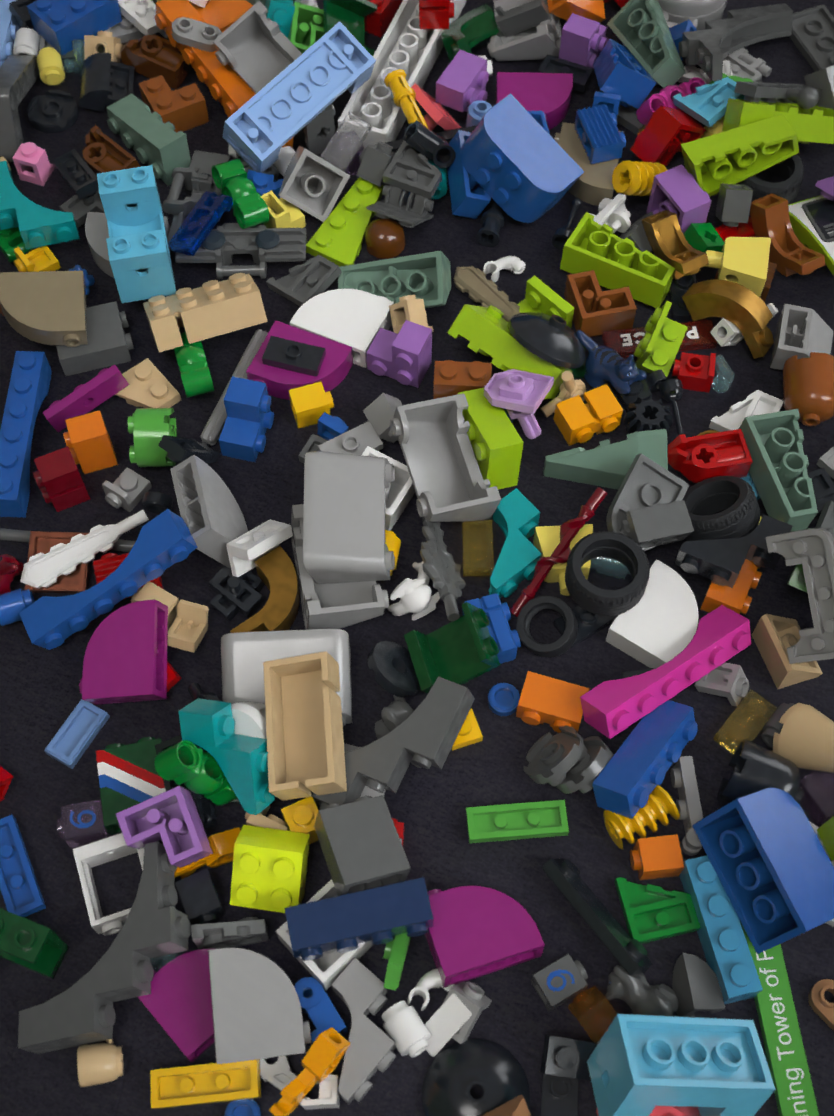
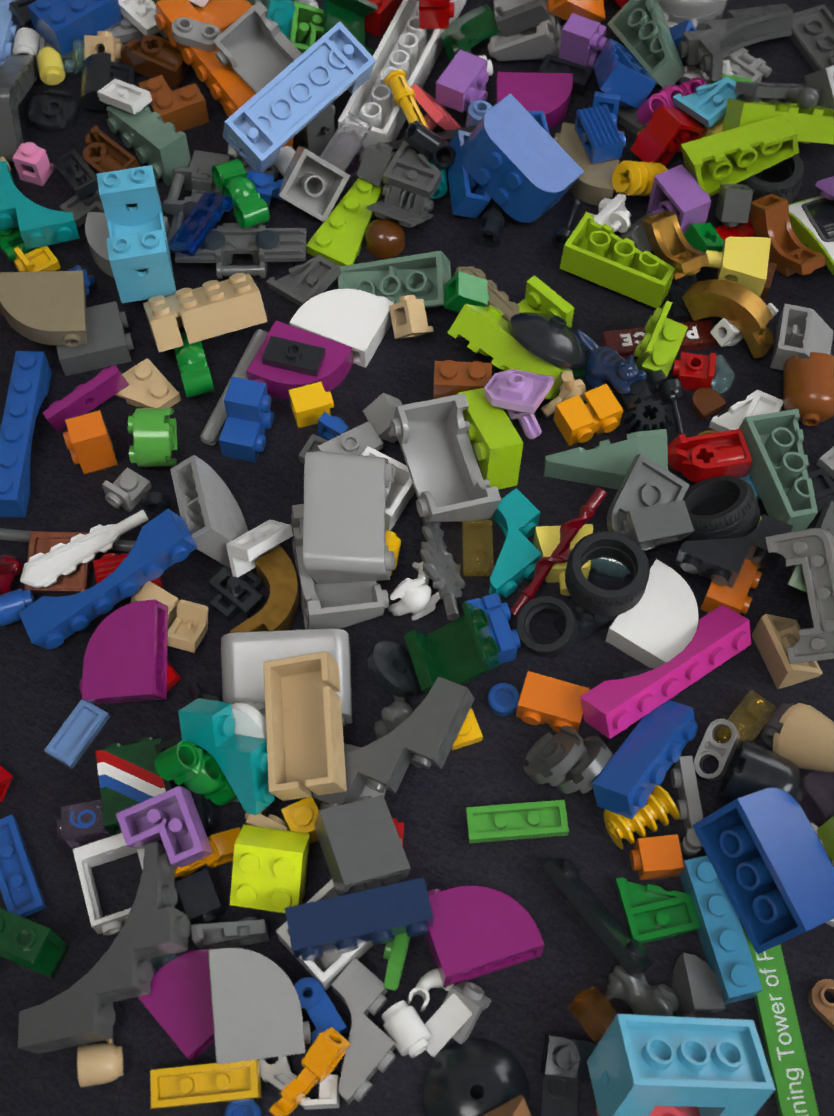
dark red piece [33,446,90,512] -> none
black plate [158,435,221,464] -> none
light yellow piece [260,190,306,228] -> none
medium lavender brick [366,320,432,388] -> none
white arm [483,256,525,283] -> none
dark grey brick [531,954,588,1012] -> none
dark orange brick [564,270,637,337] -> none
light grey bracket [695,662,749,707] -> none
none -> white plate [97,78,153,114]
none -> green brick [444,271,489,313]
none -> reddish brown tile [691,387,727,421]
none -> light grey beam [694,719,740,781]

